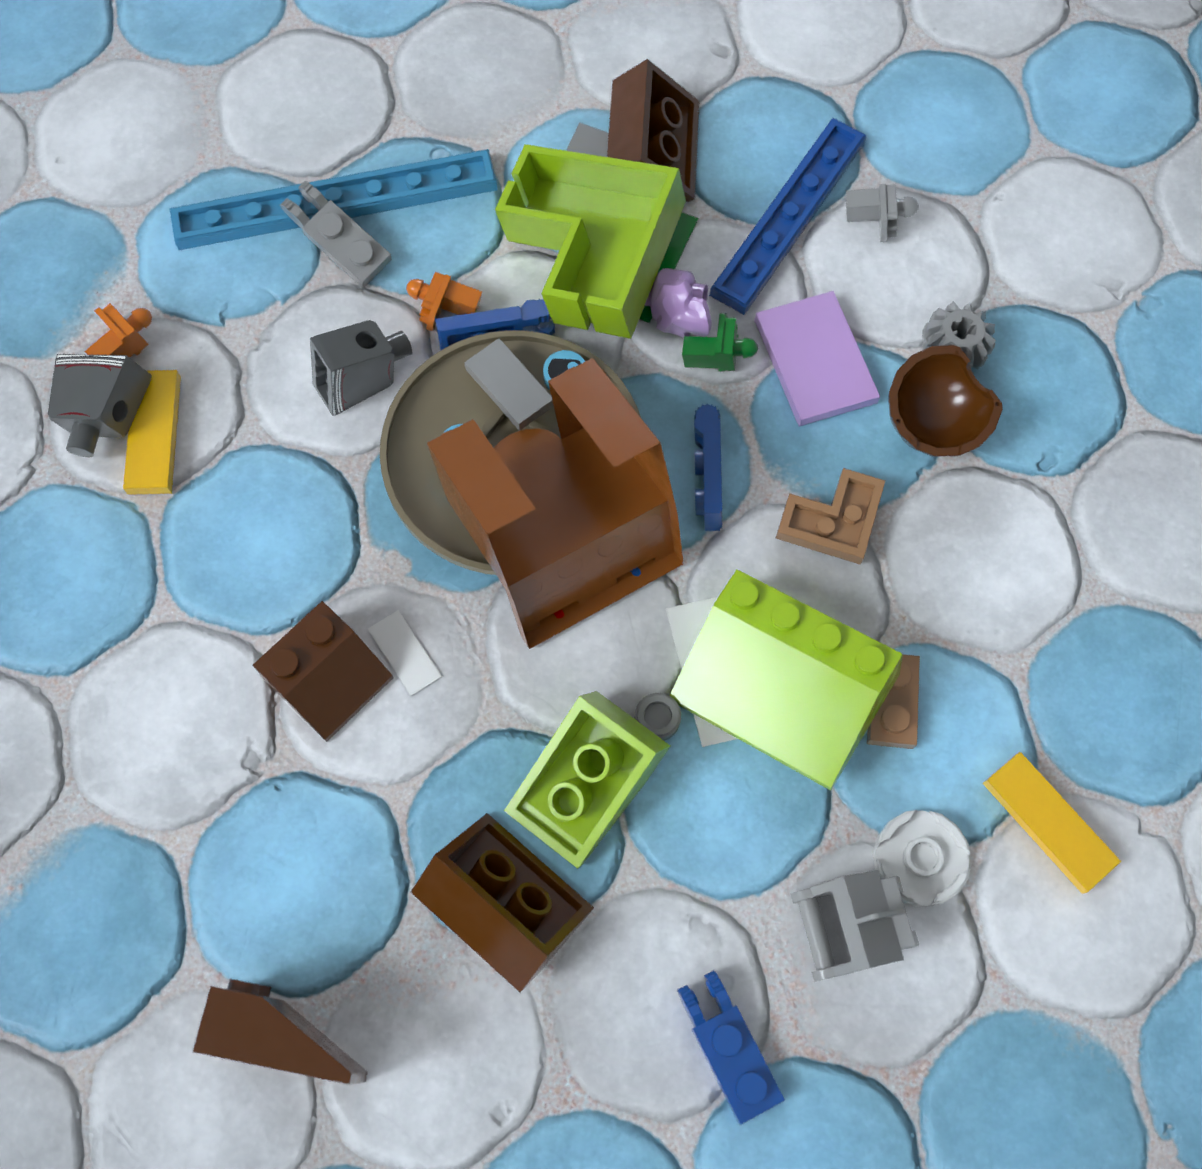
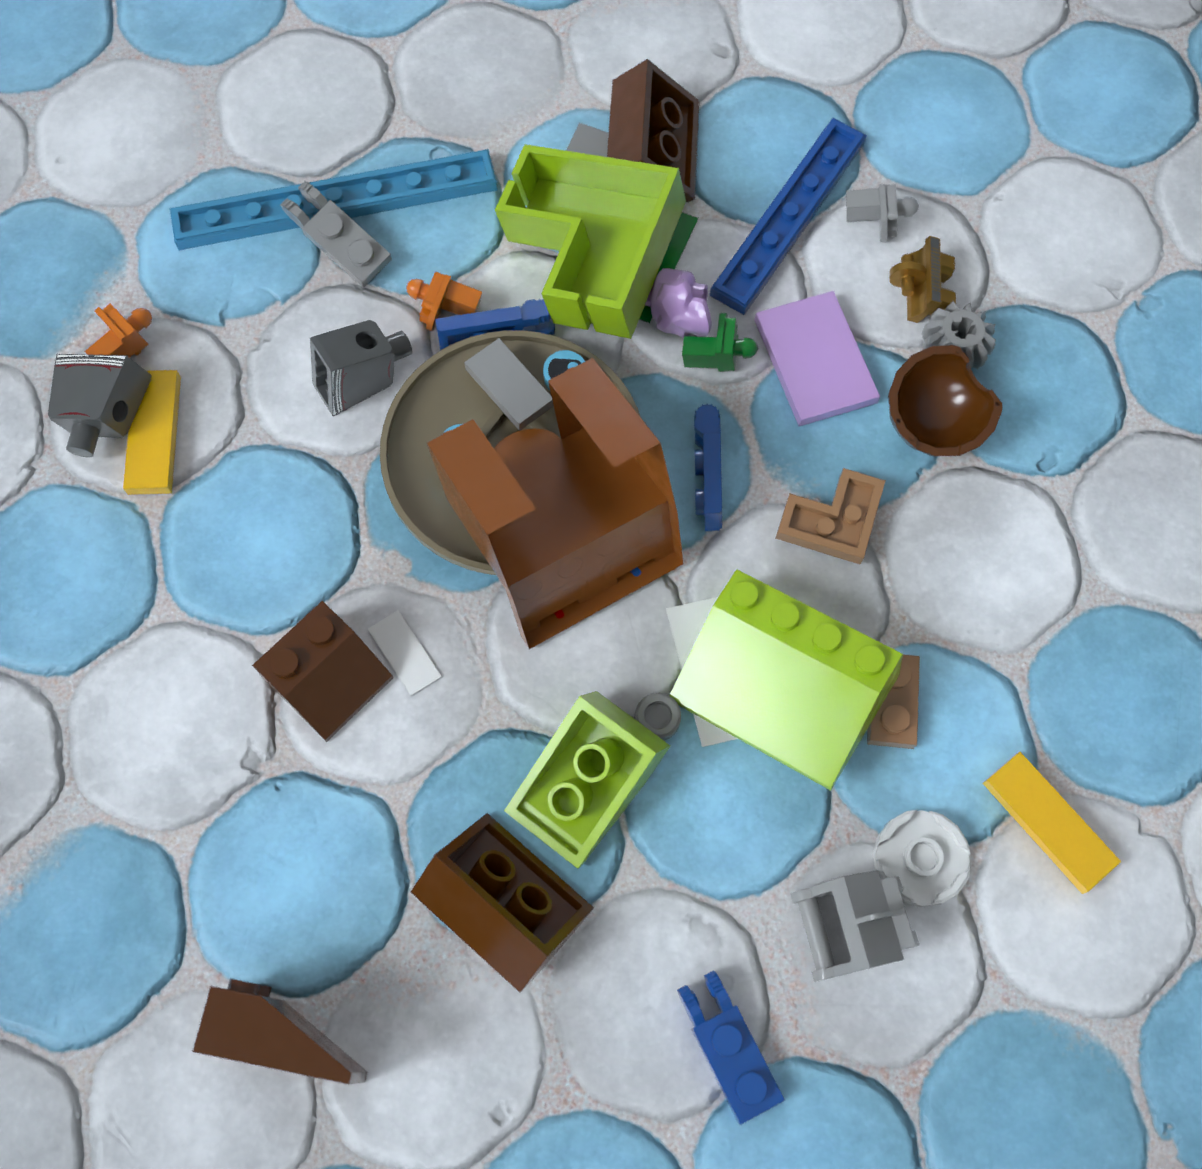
none -> pearl gold hips [889,236,956,323]

